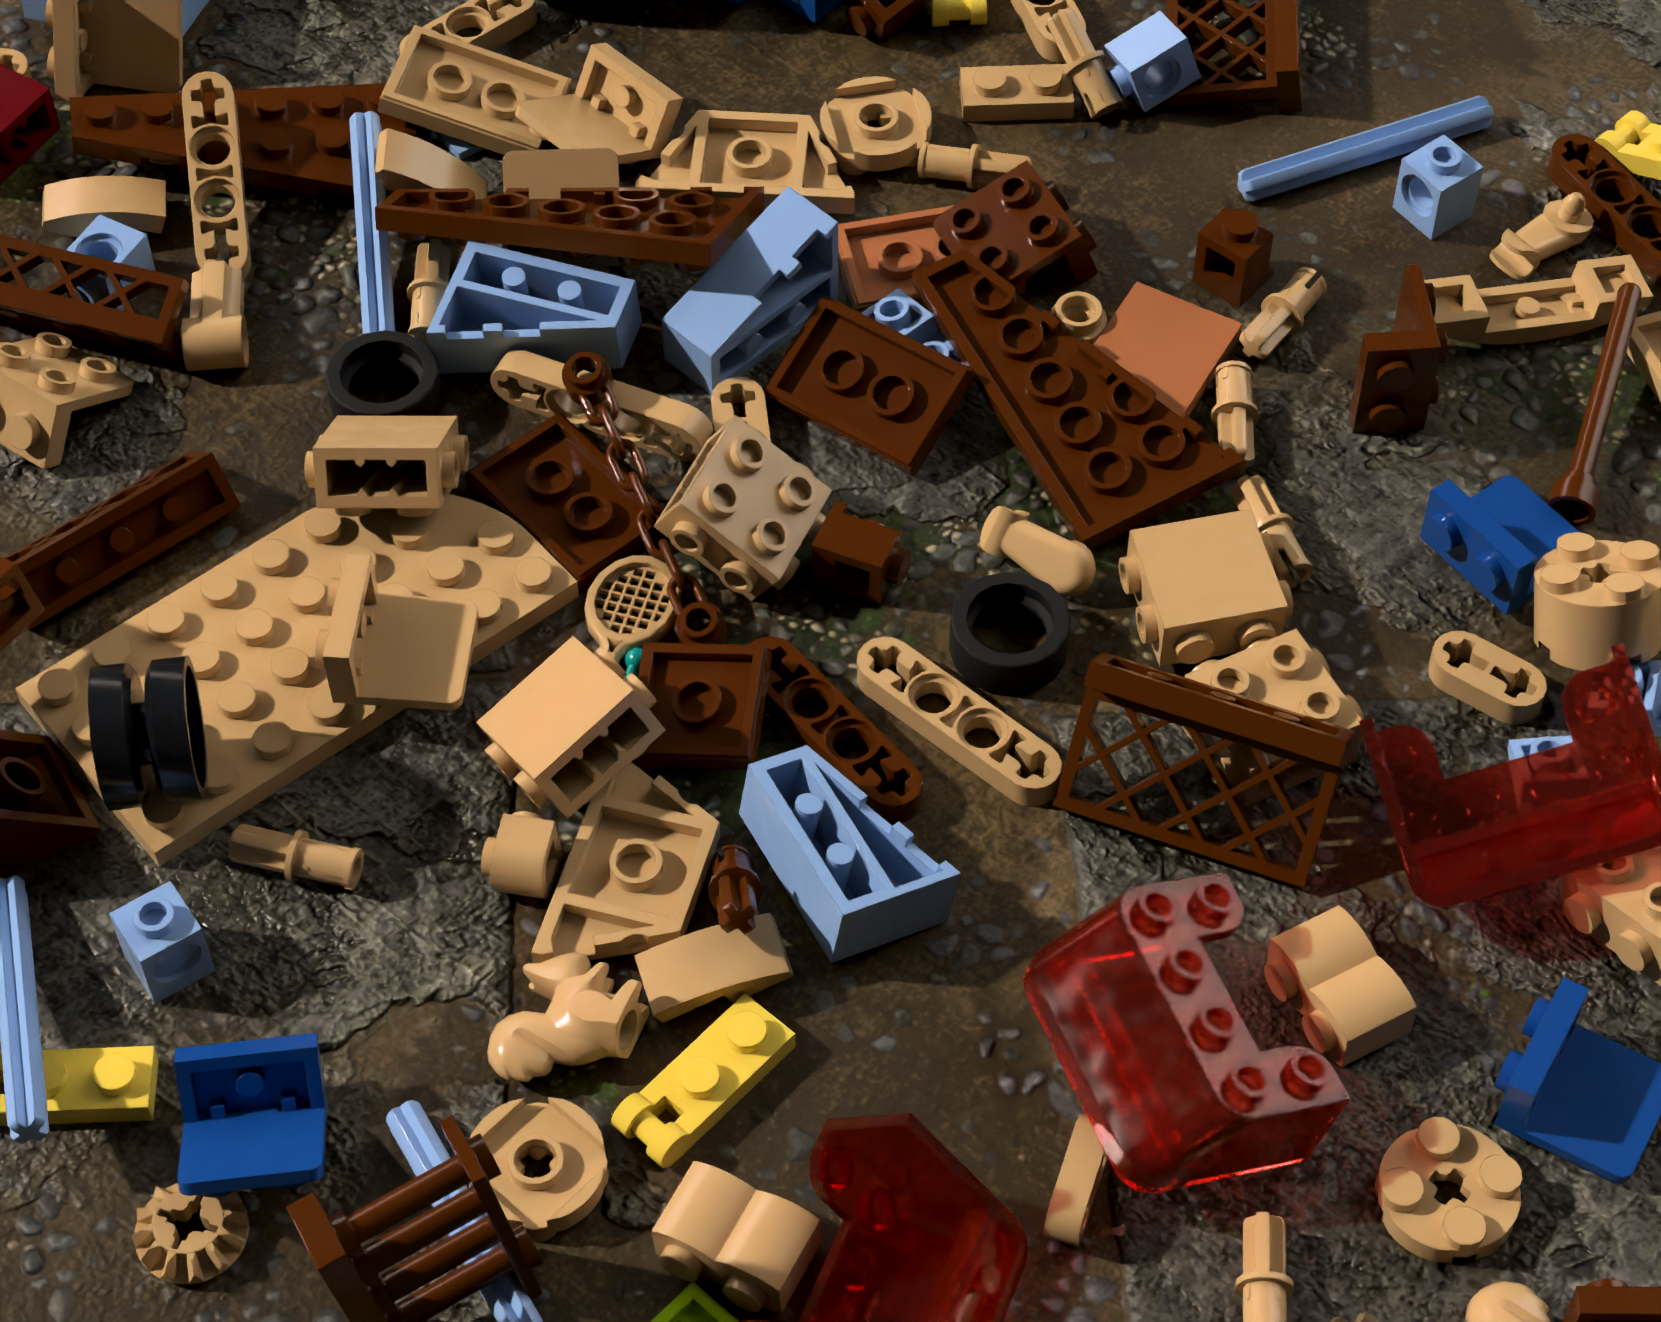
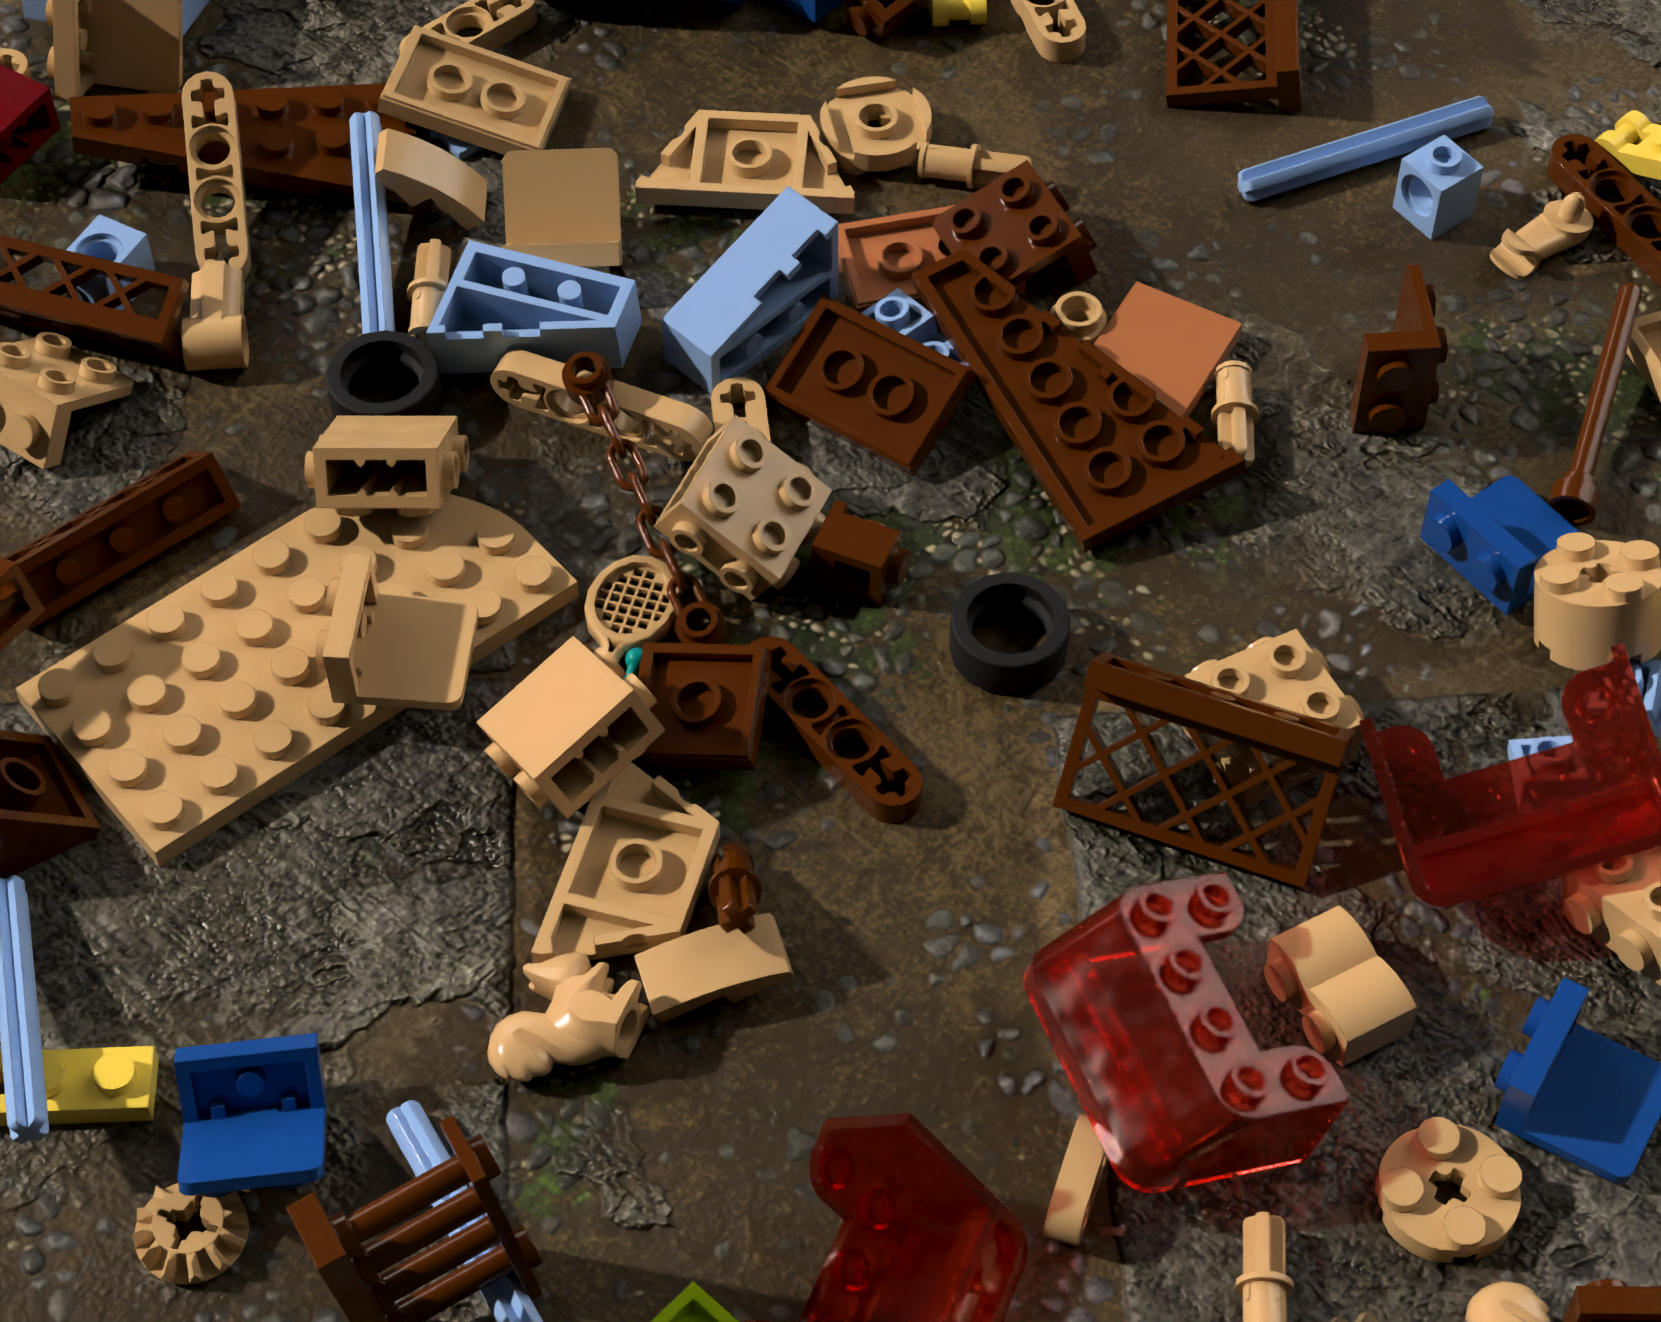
tan slope [42,176,166,237] -> none
black wheel [88,655,208,811] -> none
light blue brick [109,881,215,1004] -> none
tan axle [228,824,364,891] -> none
reddish brown wing [375,186,764,272] -> none
reddish brown tile [464,412,666,594] -> none
tan plate [469,1097,609,1242] -> none
tan plate [481,811,563,899] -> none
tan bracket [515,43,683,164] -> none
light yellow plate [611,993,796,1168] -> none
tan brick [651,1161,822,1313] -> none
light blue wedge [739,745,961,963] -> none
tan beam [857,636,1062,807] -> none
tan plate [959,64,1074,122] -> none
tan piece [980,506,1096,596] -> none
tan axle [1047,8,1123,119] -> none
light blue brick [1104,11,1201,112] -> none
tan brick [1119,509,1293,667] -> none
reddish brown brick [1192,207,1274,308] -> none
tan axle [1231,475,1314,588] -> none
tan axle [1239,267,1327,359] -> none
tan slope [1424,255,1653,345] -> none
tan beam [1428,631,1547,725] -> none

